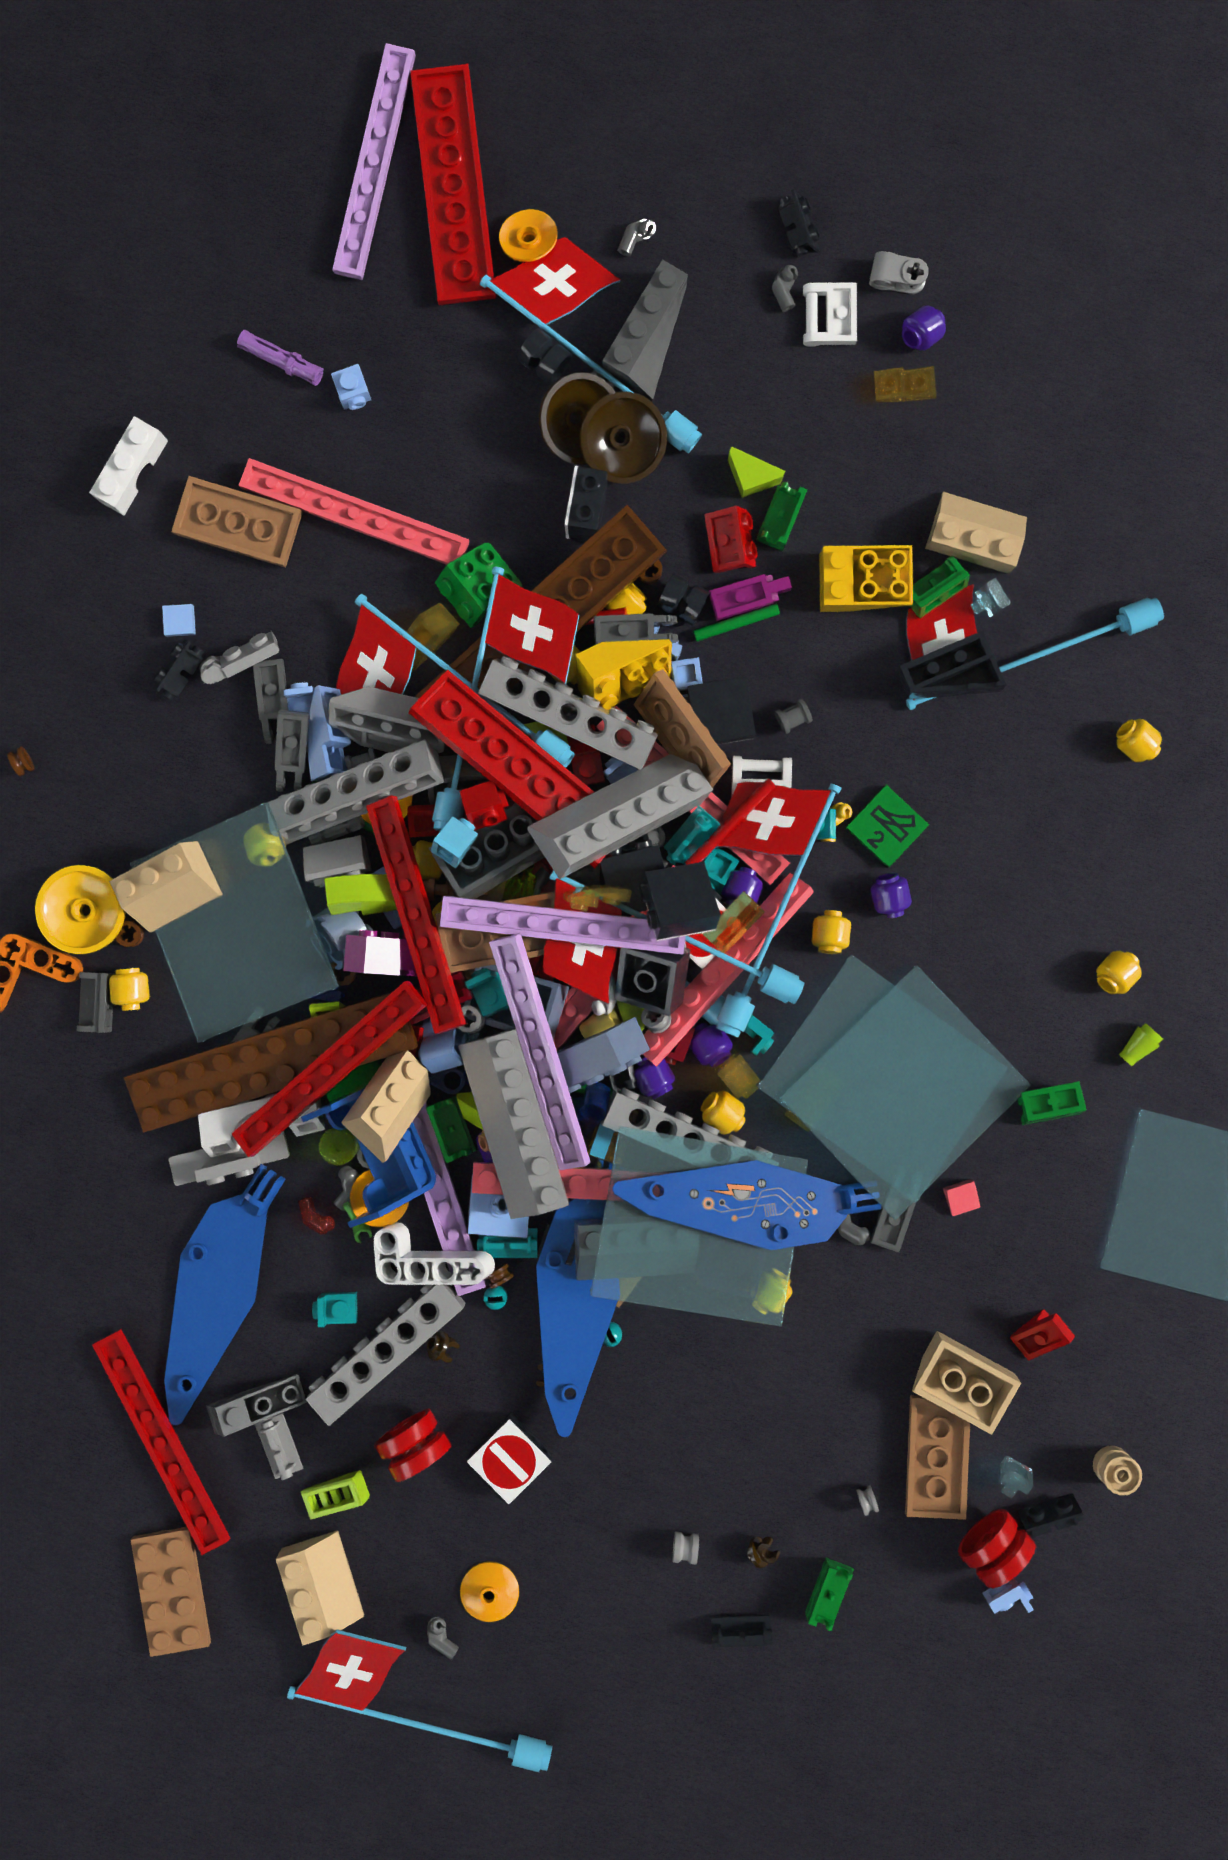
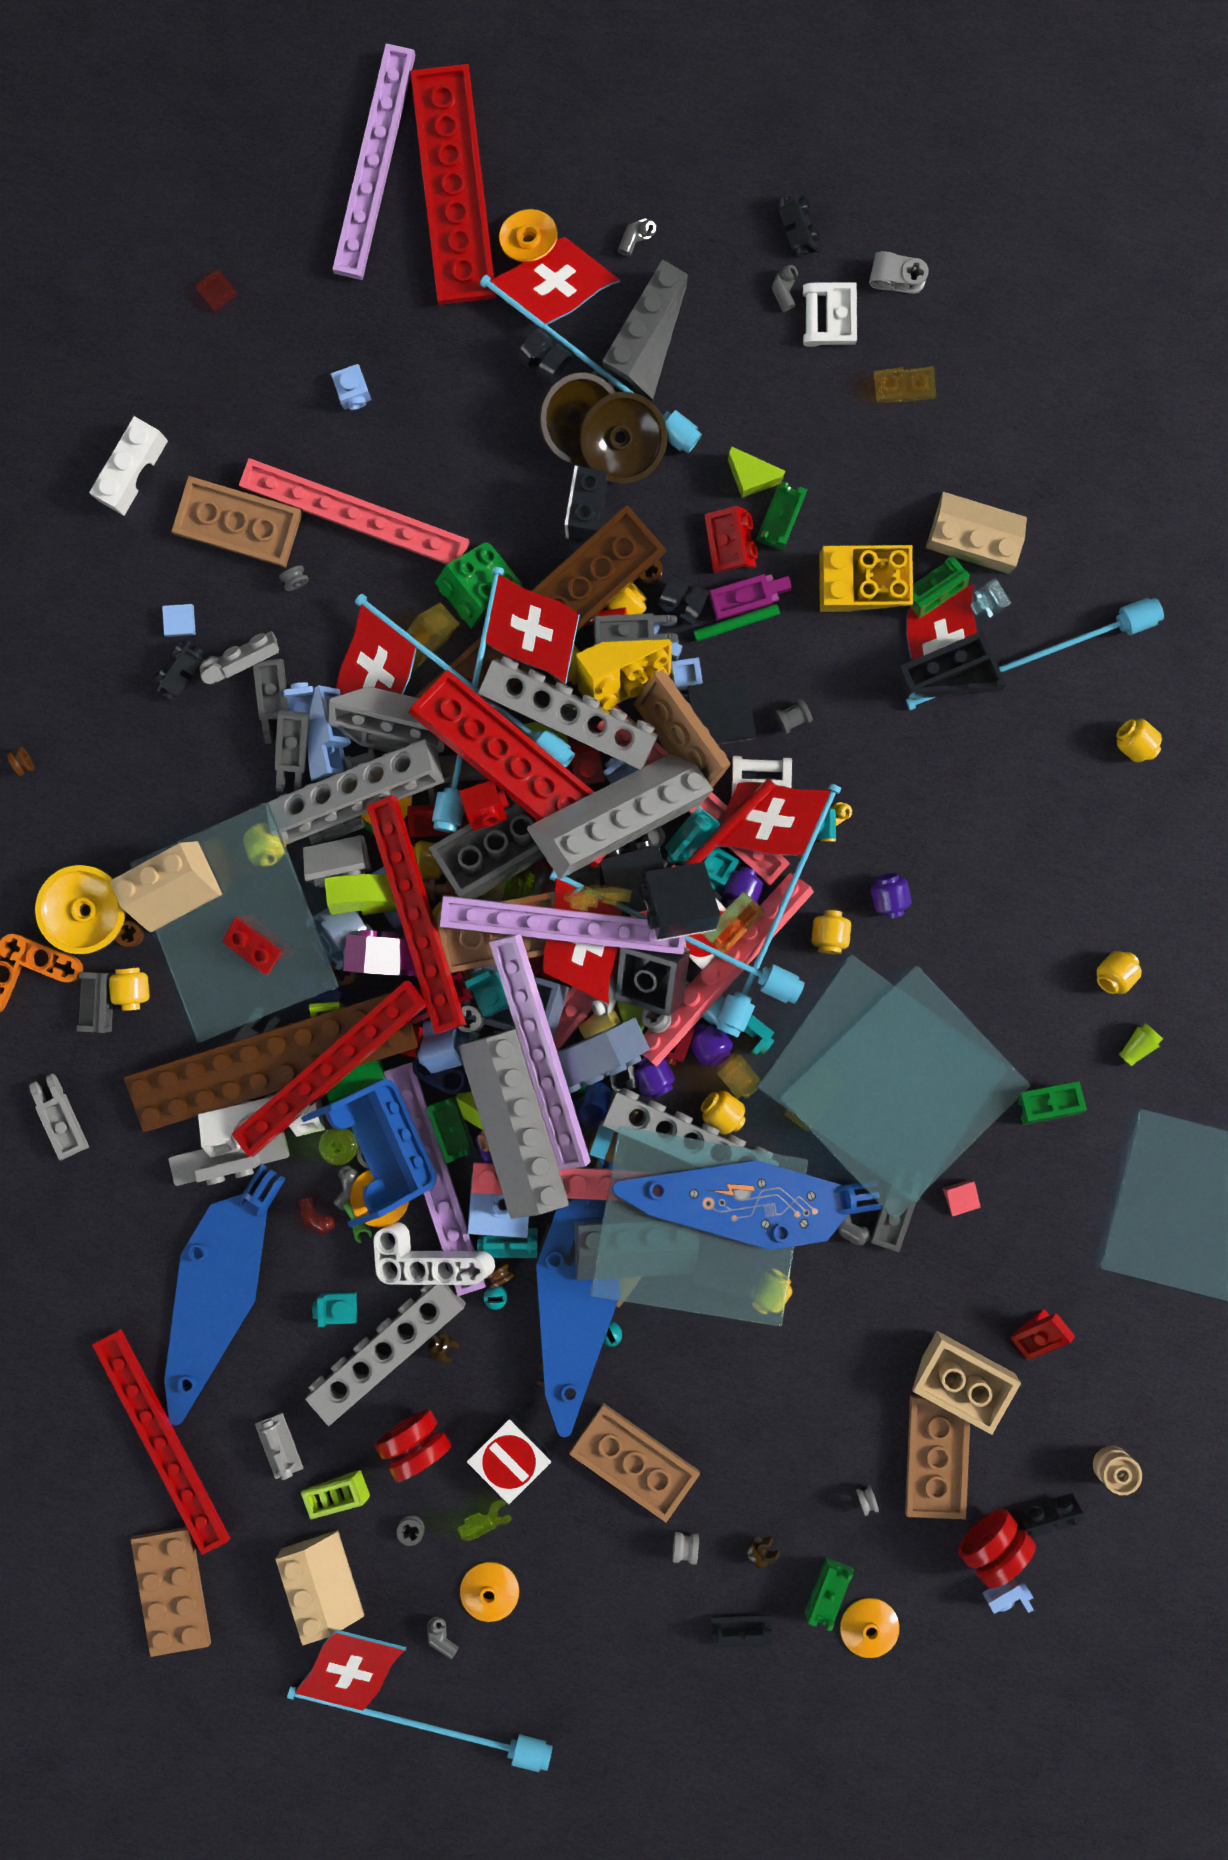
dark grey slope [206,1374,307,1437] -> none
medium lavender pin [237,330,324,386] -> none
tan slope [341,1050,431,1162] -> none
medium azure slope [431,817,478,868] -> none
green tile [845,785,929,868] -> none
dark purple head [902,305,946,351] -> none
clear light blue tile [1000,1455,1034,1498] -> none
none -> light grey hinge [29,1074,89,1160]
none -> clear red tile [195,269,237,312]
none -> red bracket [222,915,297,975]
none -> dark grey bush [279,566,309,591]
none -> dark grey bush [397,1515,425,1546]
none -> clear neon green plate [458,1500,512,1541]
none -> medium nougat plate [569,1403,700,1522]
none -> light orange dish [840,1598,899,1658]

